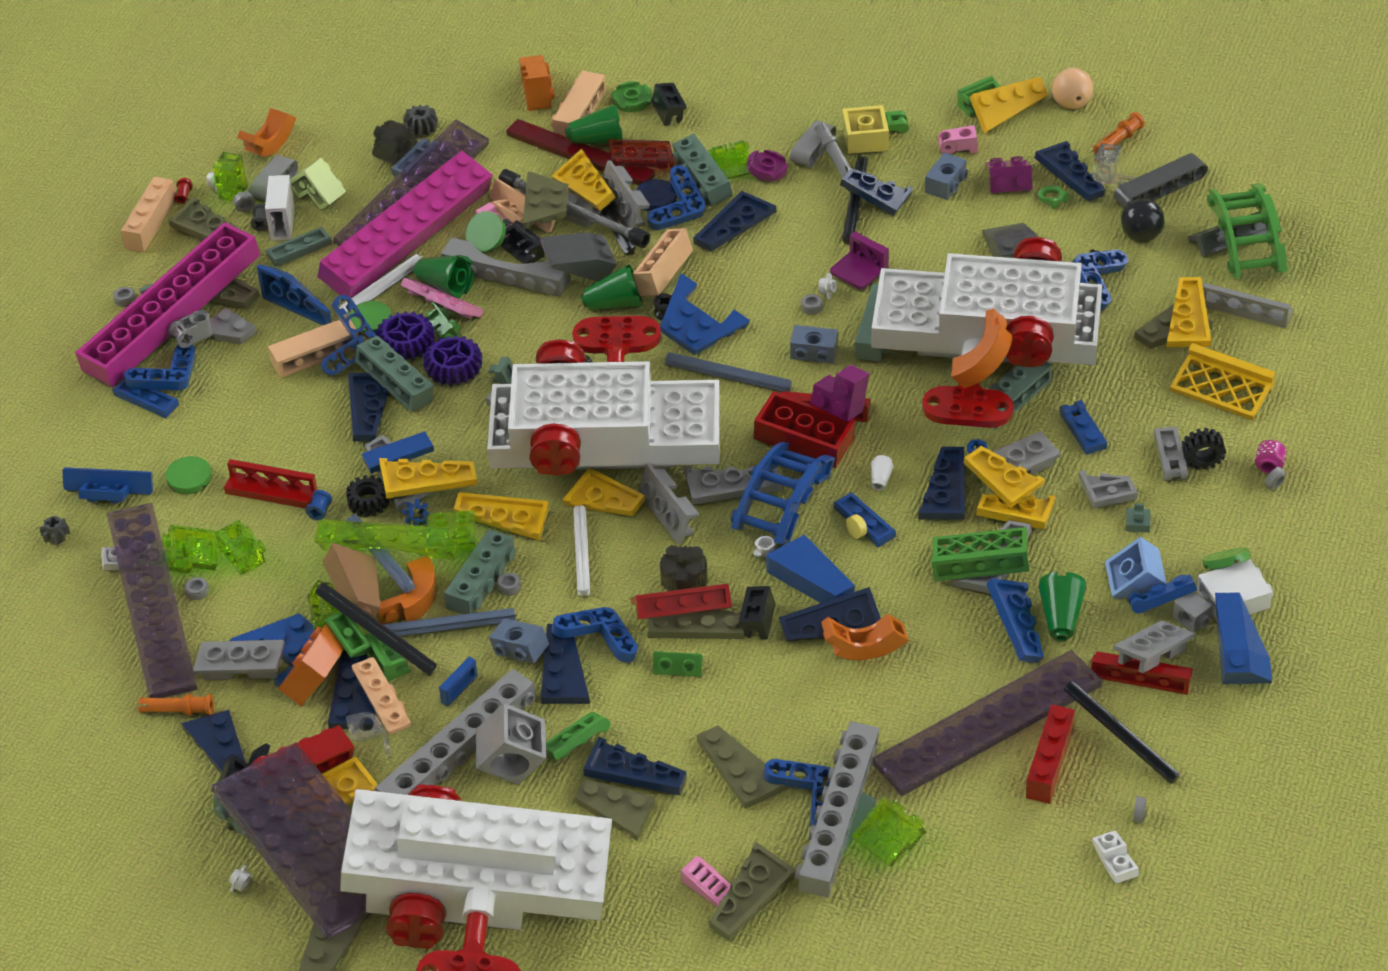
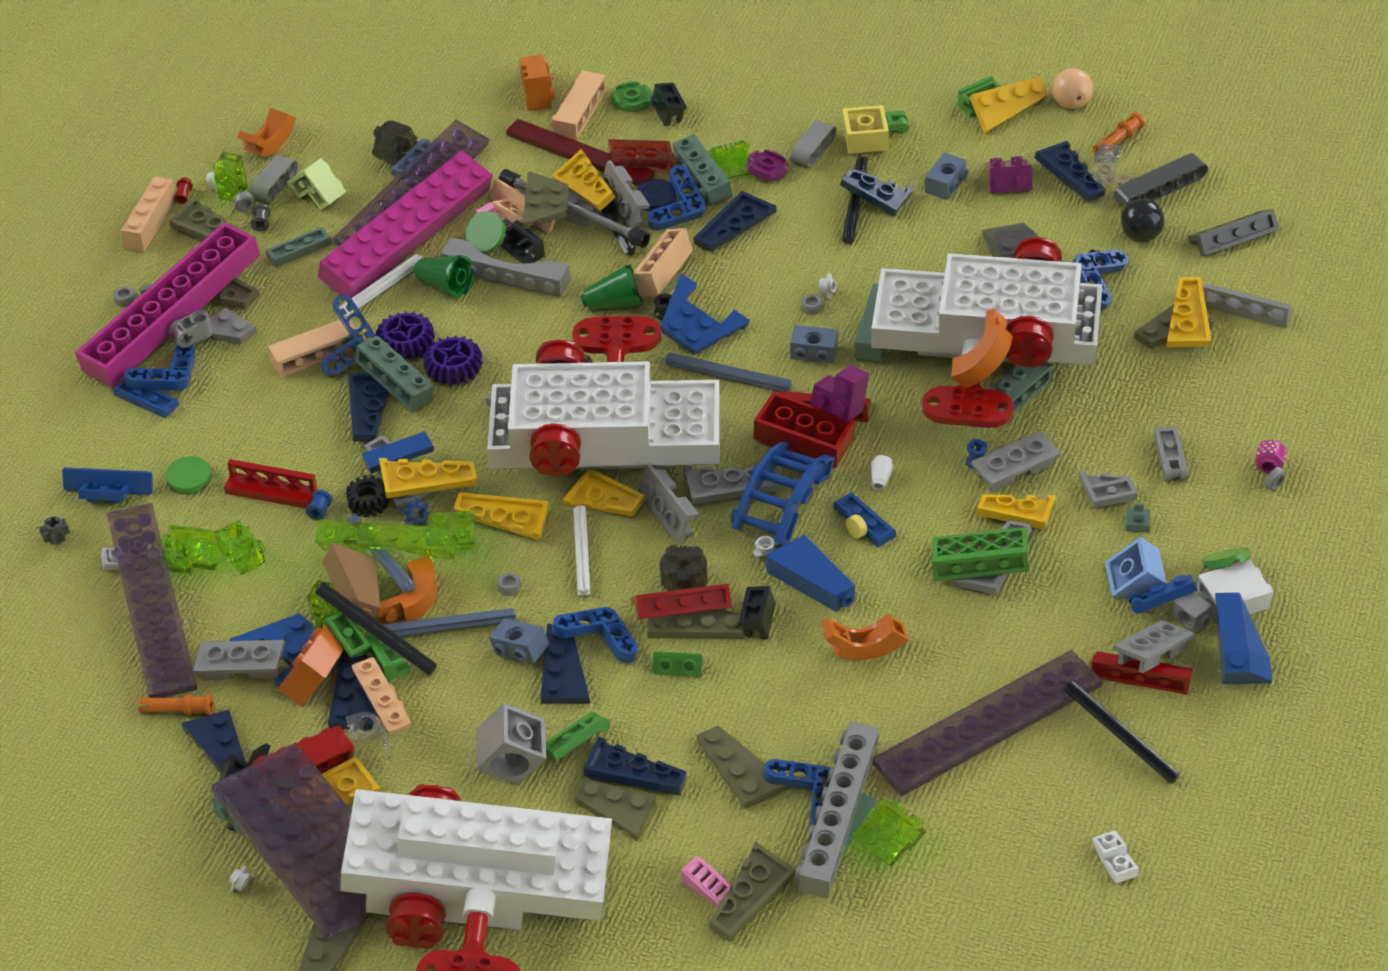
light grey tile [184,577,209,600] -> none
blue wedge [257,264,332,325] -> none
white brick [265,175,295,241] -> none
bright green tile [349,301,391,335] -> none
light grey brick [375,669,536,795] -> none
bright pink wing [401,278,484,319] -> none
dark grey gear [403,104,438,137] -> none
bright green hinge [426,302,462,339] -> none
blue tile [439,657,478,706] -> none
sand green brick [444,529,516,614] -> none
sand green tile [488,357,513,384] -> none
dark grey slope [540,232,617,282] -> none
green cone [565,105,623,146] -> none
dark blue wing [779,587,881,641] -> none
light grey pin [814,122,851,179] -> none
magenta bracket [830,231,889,290] -> none
dark blue wing [918,446,965,520] -> none
bright pink leg [938,125,978,154] -> none
yellow wing [963,446,1046,508] -> none
blue wing [986,578,1043,663] -> none
red brick [1026,704,1075,804] -> none
bright green piece [1038,186,1069,209] -> none
green cone [1038,572,1087,642] -> none
blue plate [1059,400,1107,454] -> none
light grey tile [1133,796,1146,823] -> none
yellow fence [1170,343,1276,420] -> none
black tyre [1182,428,1226,470] -> none
bright green fence [1207,183,1288,278] -> none

